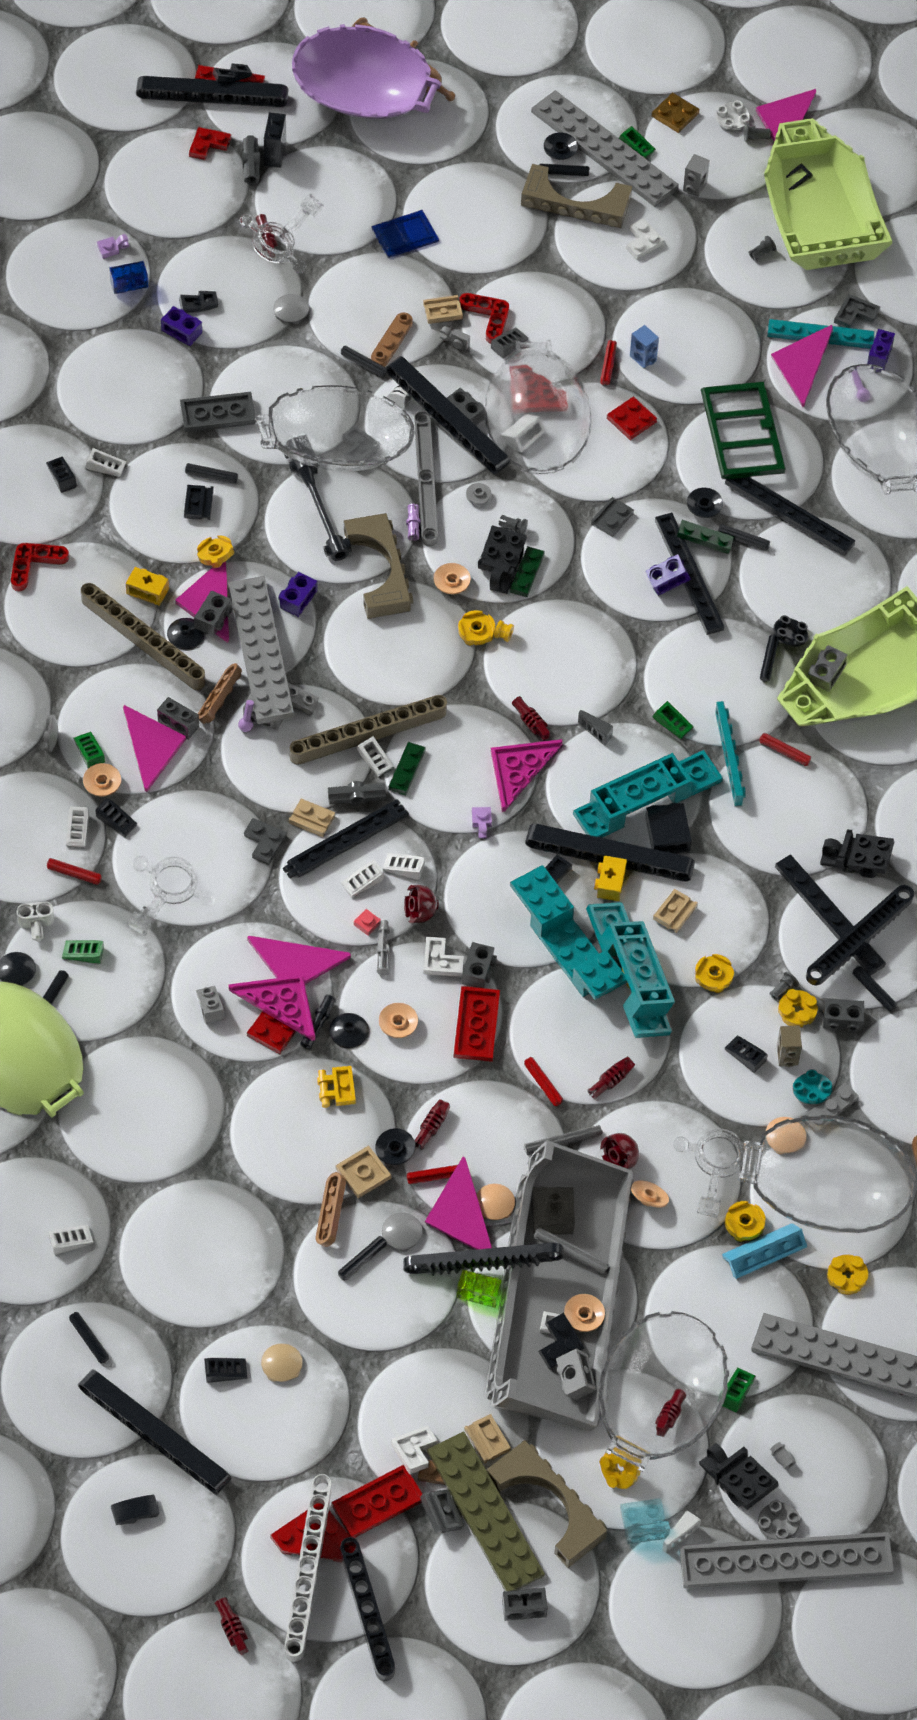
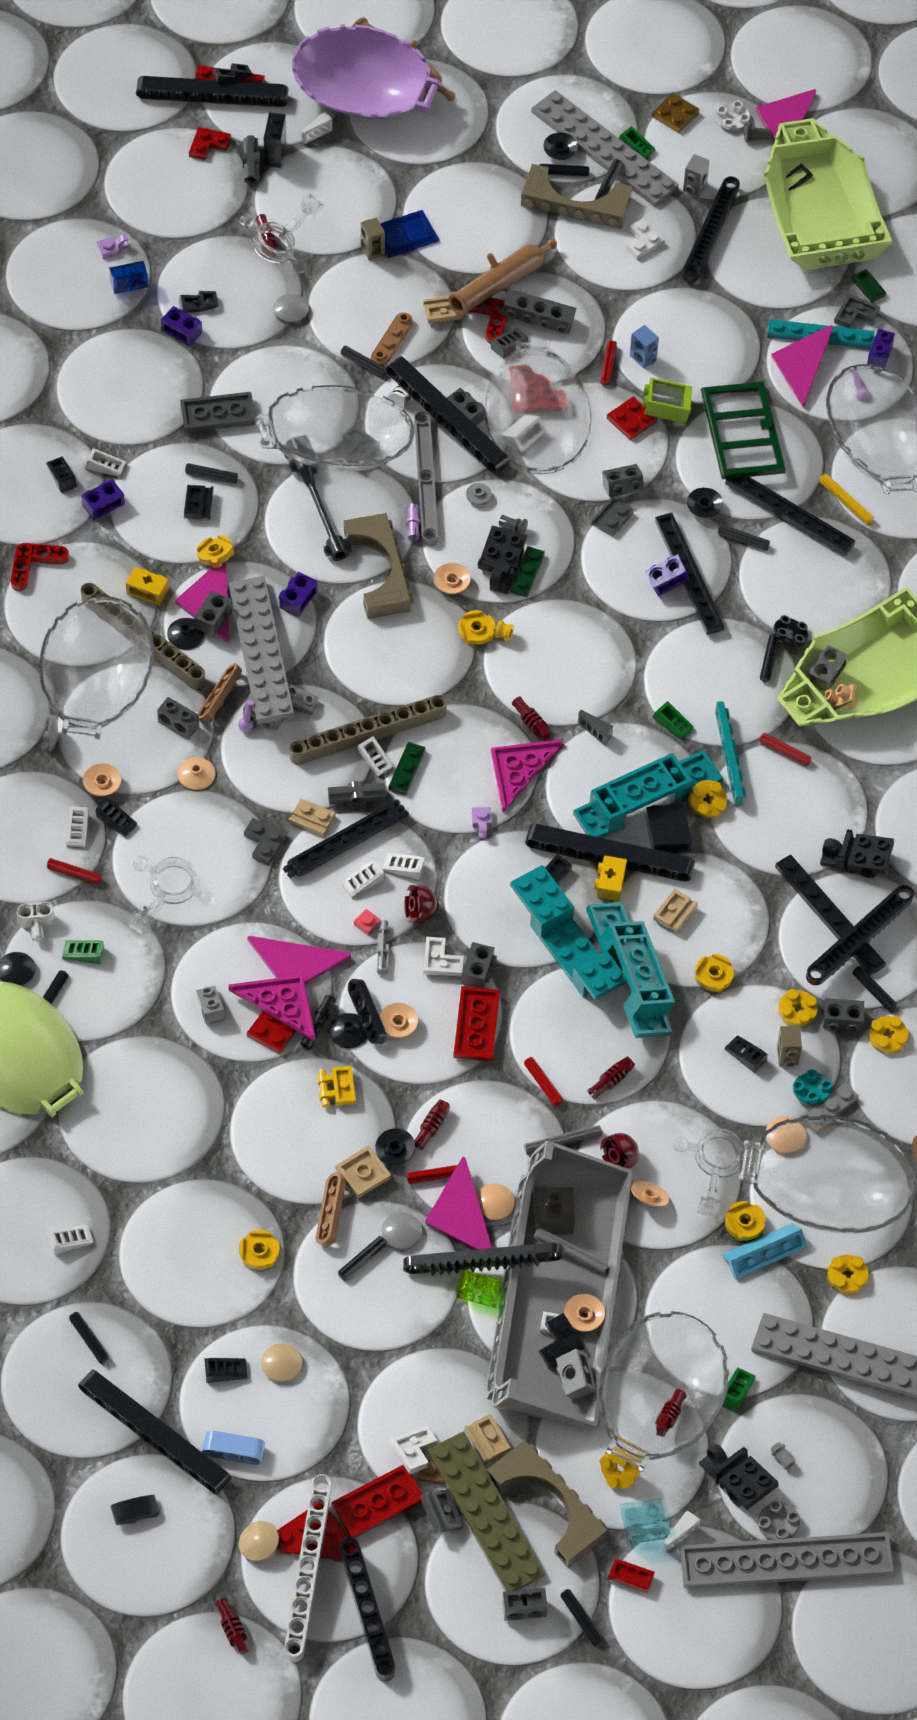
green slope [73,731,105,768] -> none
dark pink tile [123,705,186,792] -> none
light grey plate [440,326,470,352] -> none
dark green plate [677,519,734,554] -> none
dark grey pin [748,236,777,261] -> none
dark grey pin [769,972,799,1002] -> none
none -> clear windscreen [39,596,154,740]
none -> dark purple brick [81,479,125,520]
none -> light nougat dish [177,757,215,790]
none -> light blue beam [202,1431,265,1465]
none -> yellow plate [239,1230,280,1270]
none -> tan dish [239,1521,279,1561]
none -> white slope [301,111,332,144]
none -> black beam [348,979,386,1044]
none -> dark tan brick [360,217,385,260]
none -> medium nougat piece [448,239,557,316]
none -> dark grey brick [501,289,577,334]
none -> black axle [560,1589,602,1645]
none -> black axle [594,159,622,200]
none -> dark grey brick [602,464,644,497]
none -> red plate [608,1558,655,1593]
none -> lime window [642,378,692,423]
none -> black gear [682,176,740,283]
none -> yellow plate [688,780,727,819]
none -> yellow axle [819,474,874,525]
none -> light nougat hips [824,683,858,711]
none -> dark green tile [851,269,886,303]
none -> yellow plate [868,1016,908,1054]

